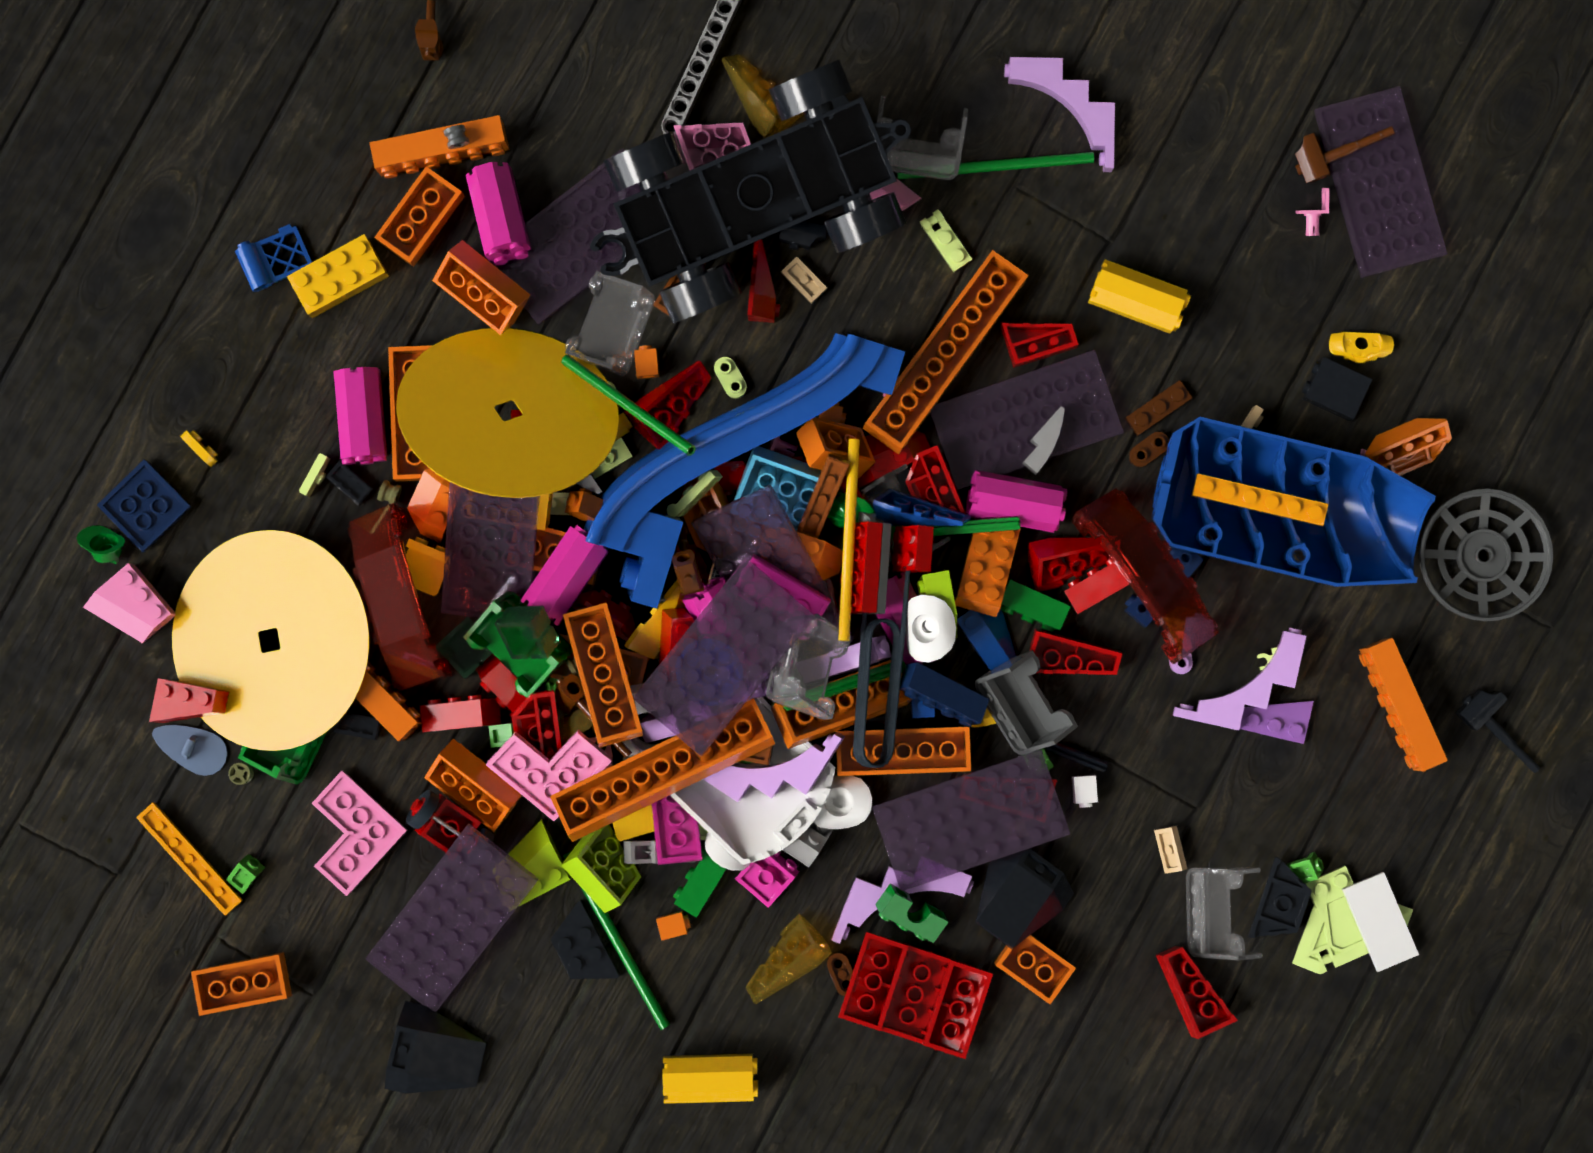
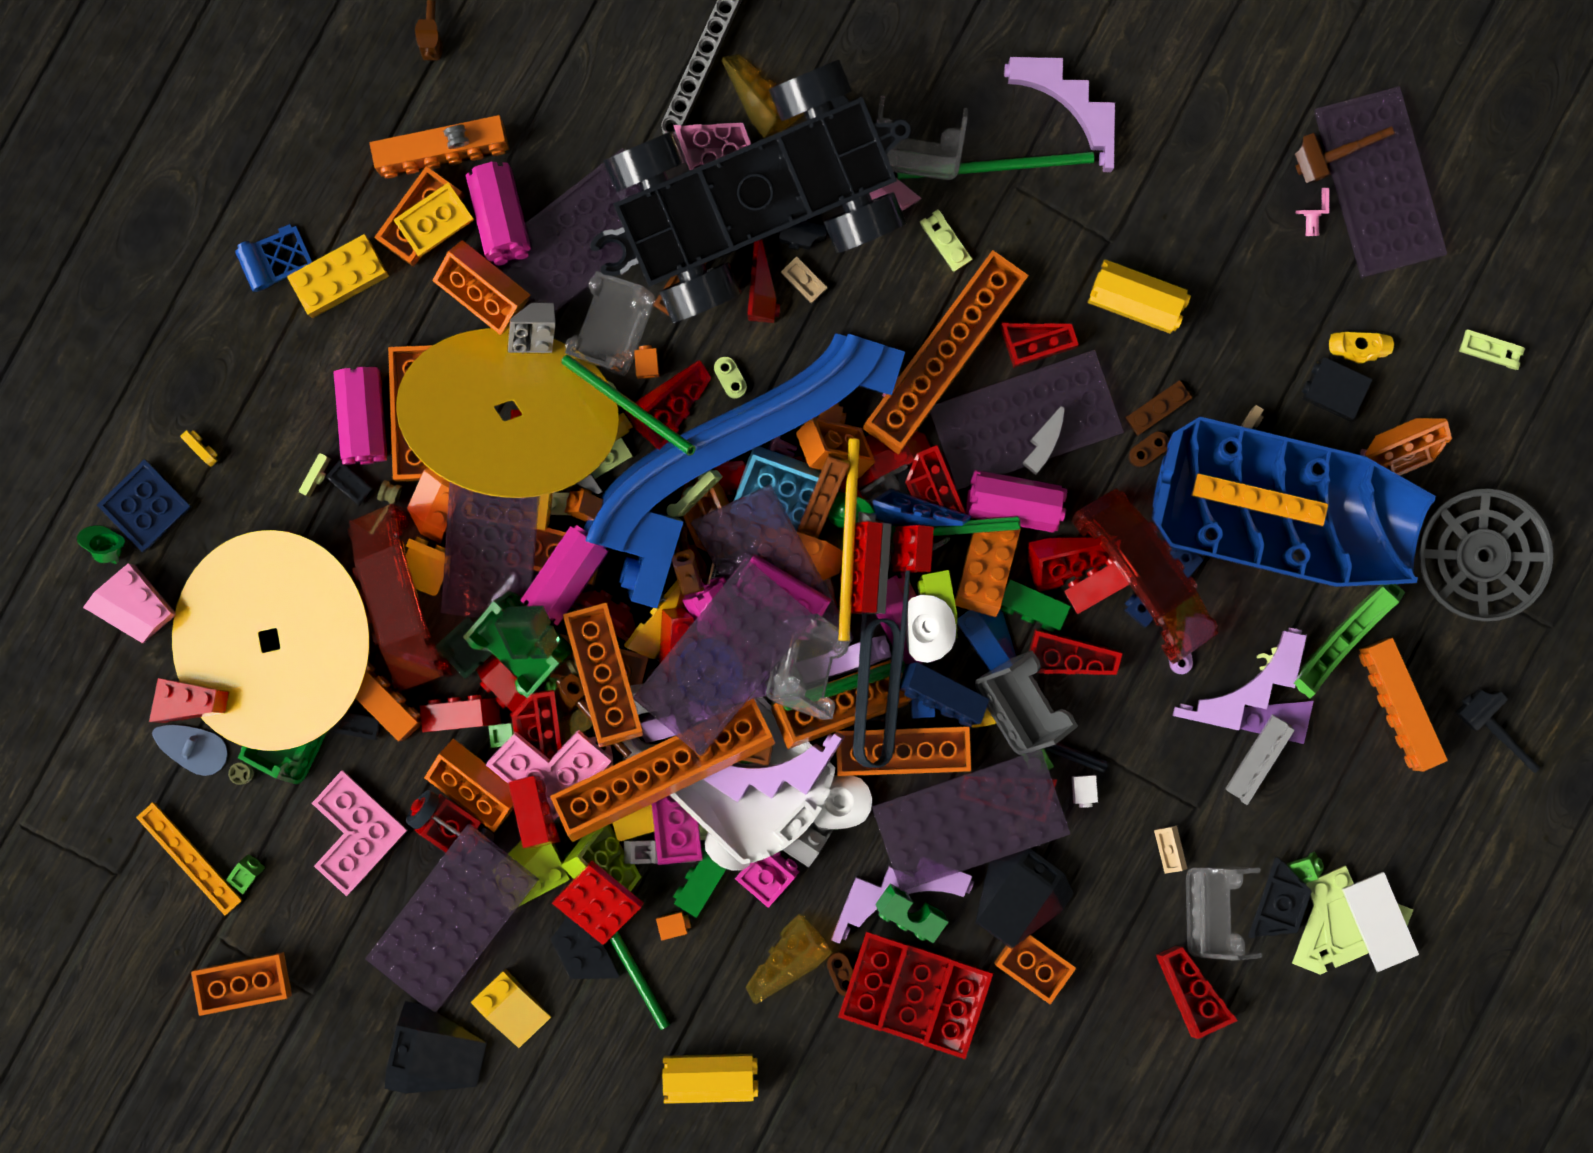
none -> yellow plate [394,183,474,257]
none -> yellow slope [471,969,551,1048]
none -> light grey slope [508,303,555,353]
none -> red wedge [508,776,560,848]
none -> red plate [552,861,643,945]
none -> light grey fence [1225,714,1294,805]
none -> bright green arch [1294,584,1405,698]
none -> yellowish green plate [1459,330,1525,370]

